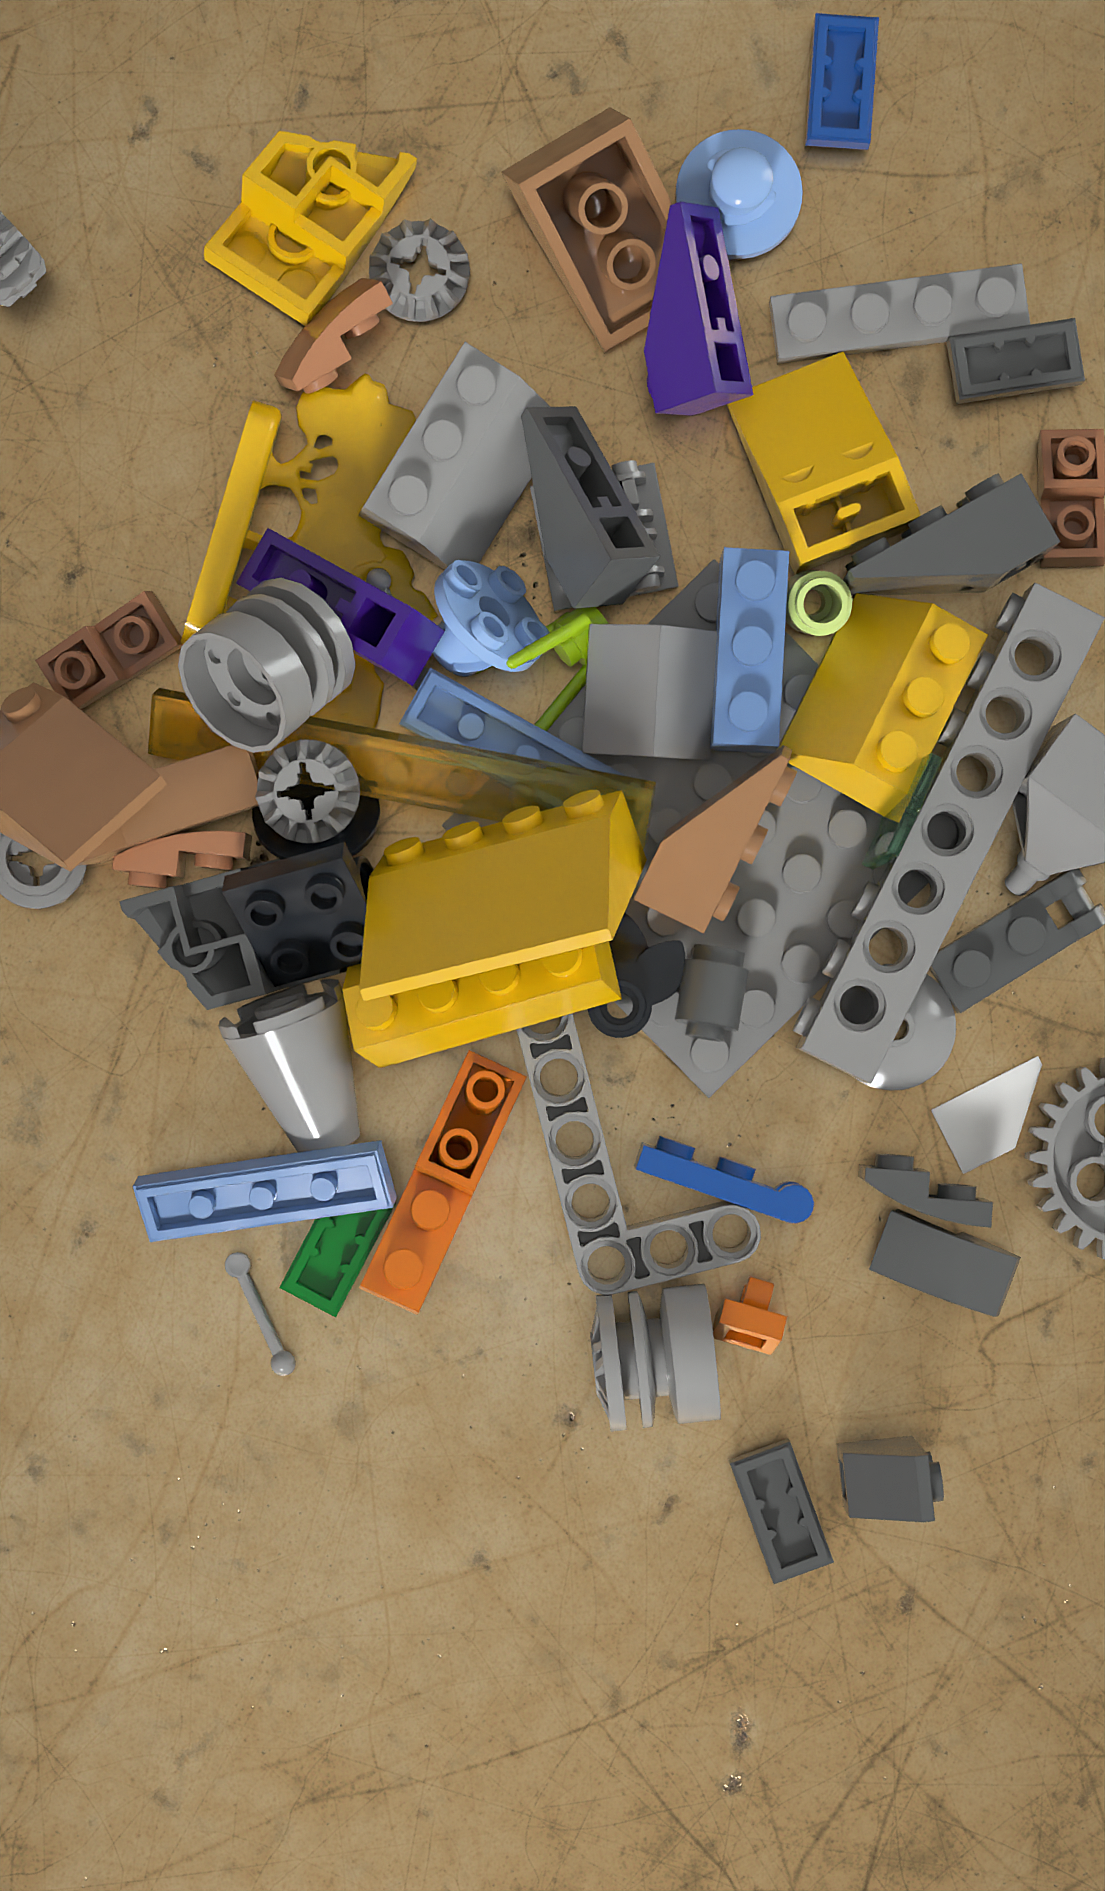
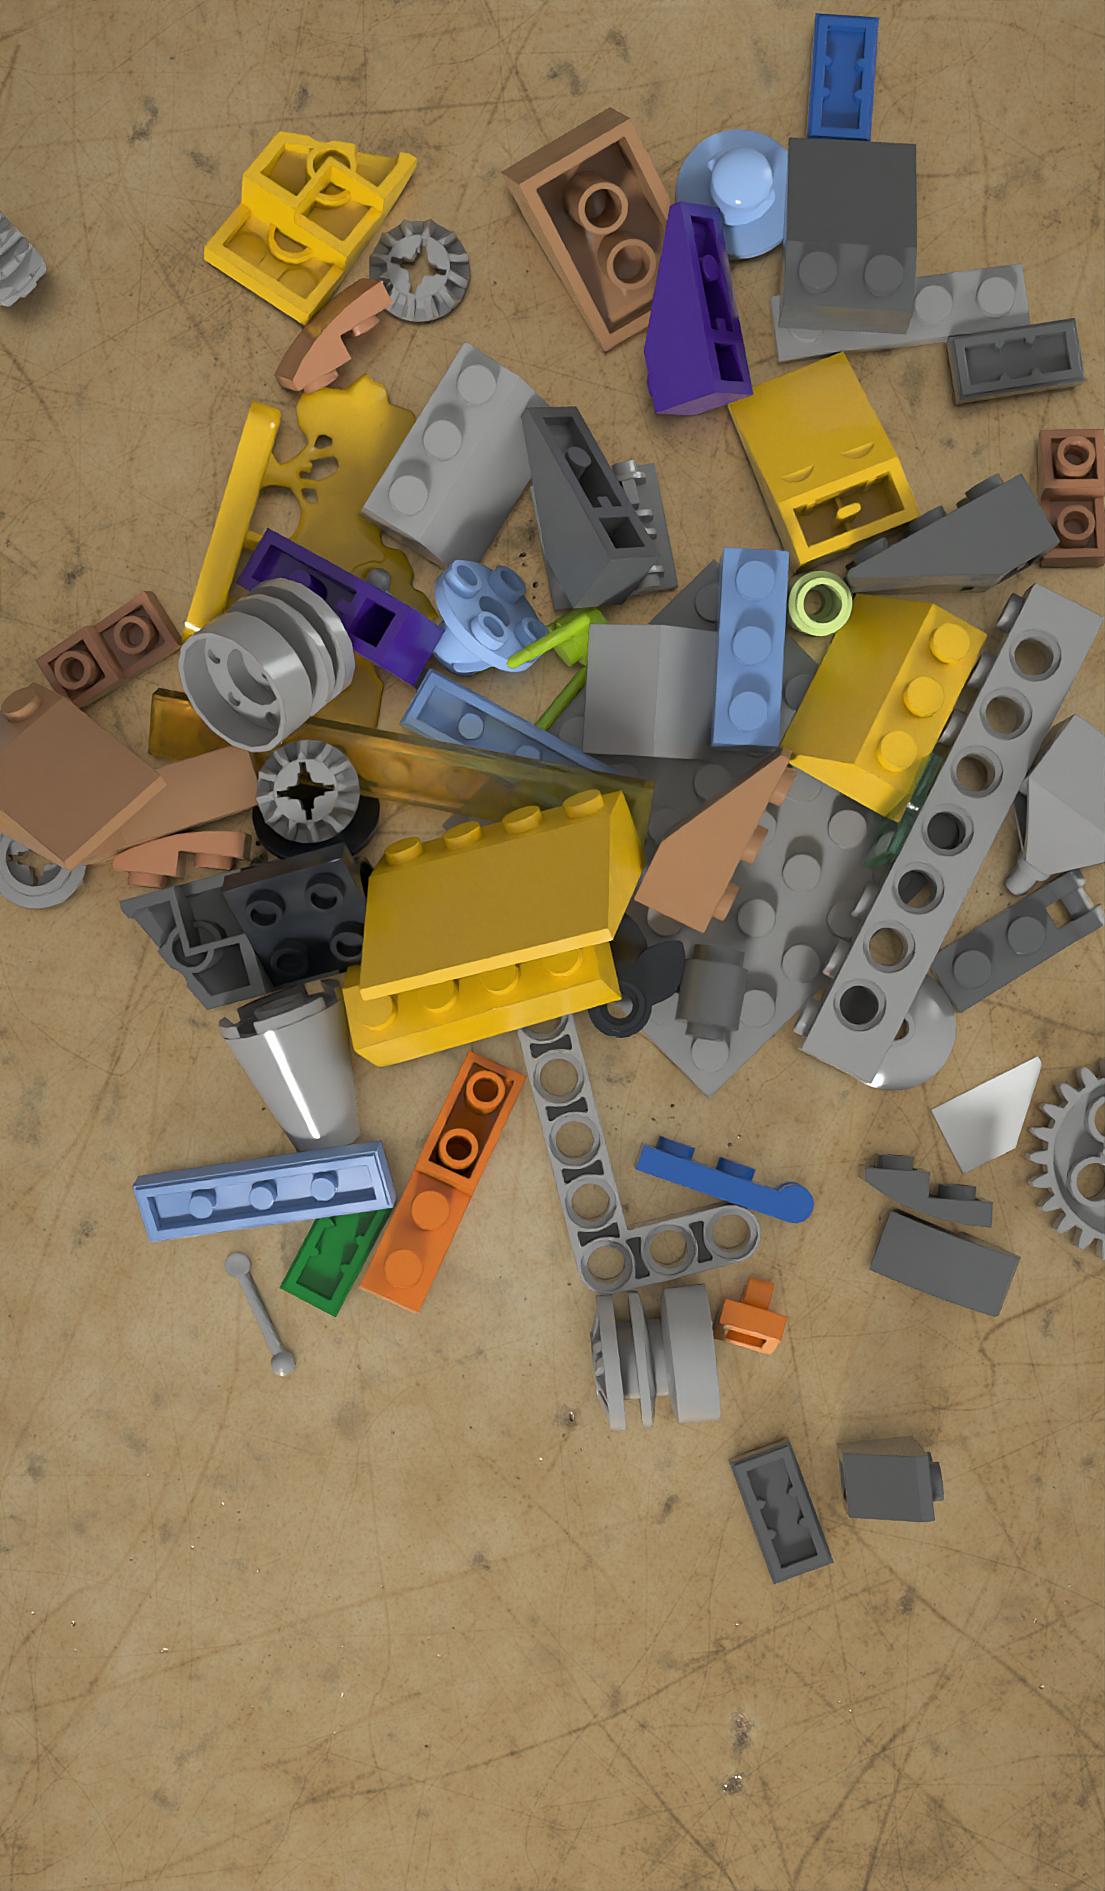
none -> dark grey slope [778,137,917,334]

